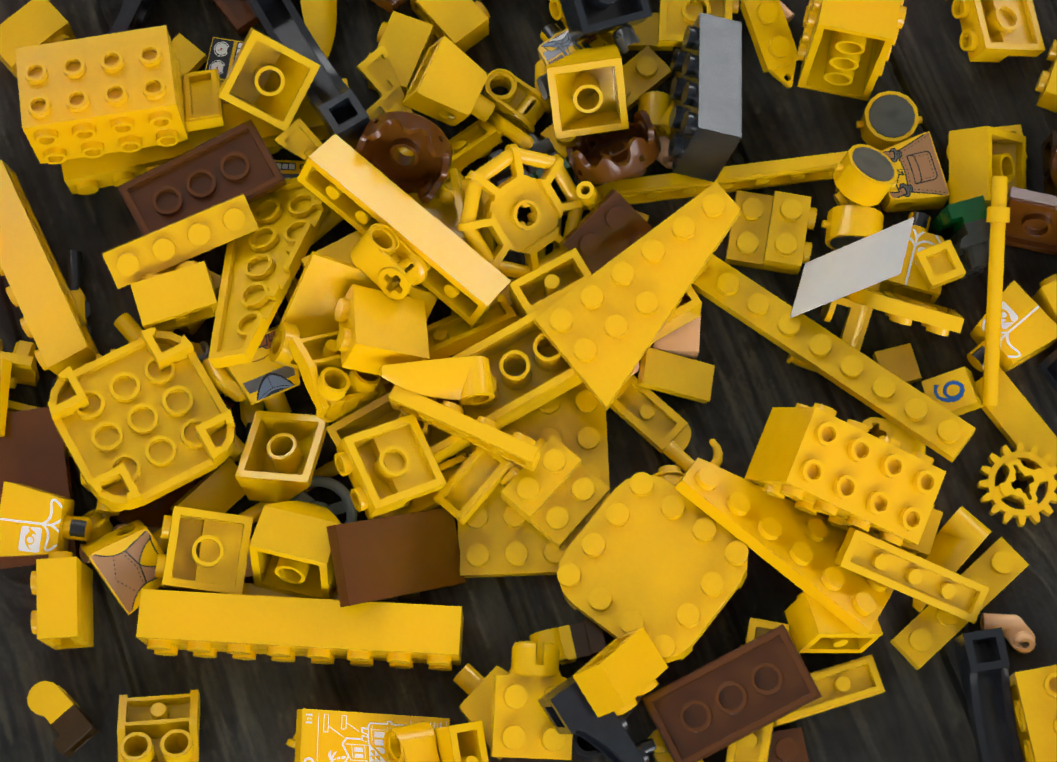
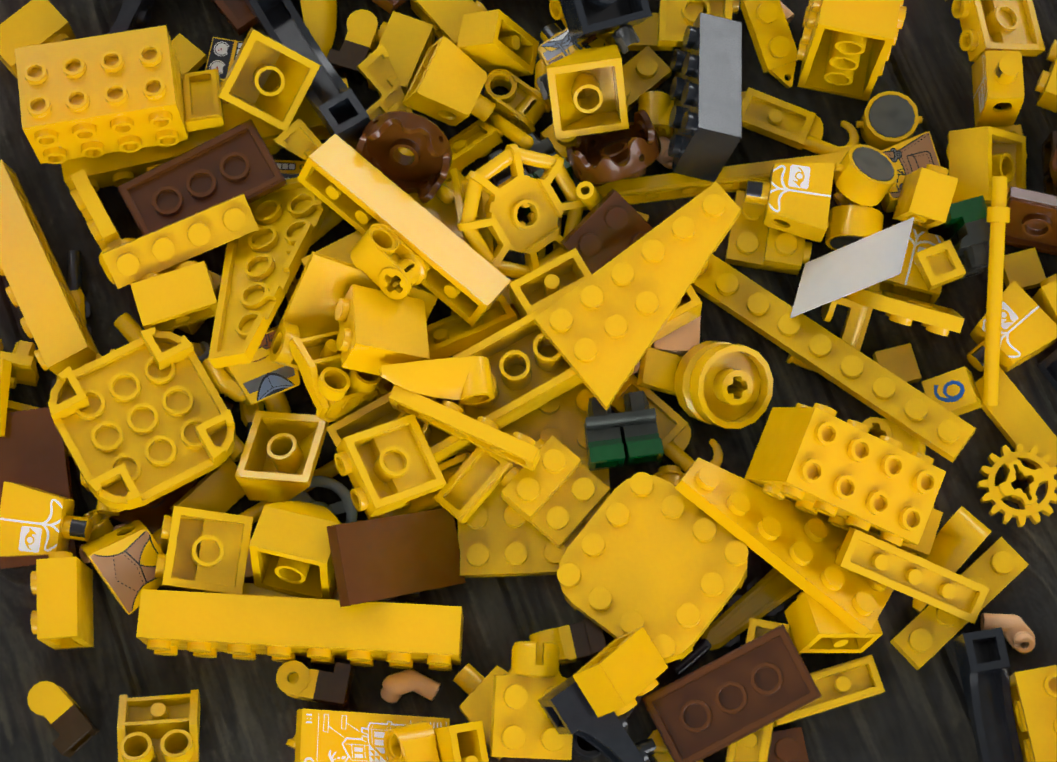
none -> yellow plate [69,169,135,285]
none -> leg [276,660,355,708]
none -> leg [327,9,379,85]
none -> light nougat arm [380,669,441,703]
none -> yellow brick [457,9,539,77]
none -> hips [584,391,664,471]
none -> yellow sword [669,565,803,676]
none -> yellow wheel [674,341,773,429]
none -> yellow plate [742,87,859,155]
none -> yellow torso [744,162,835,242]
none -> yellow brick [893,164,959,229]
none -> yellow torso [971,51,1025,127]
none -> yellow tile [1003,247,1046,290]

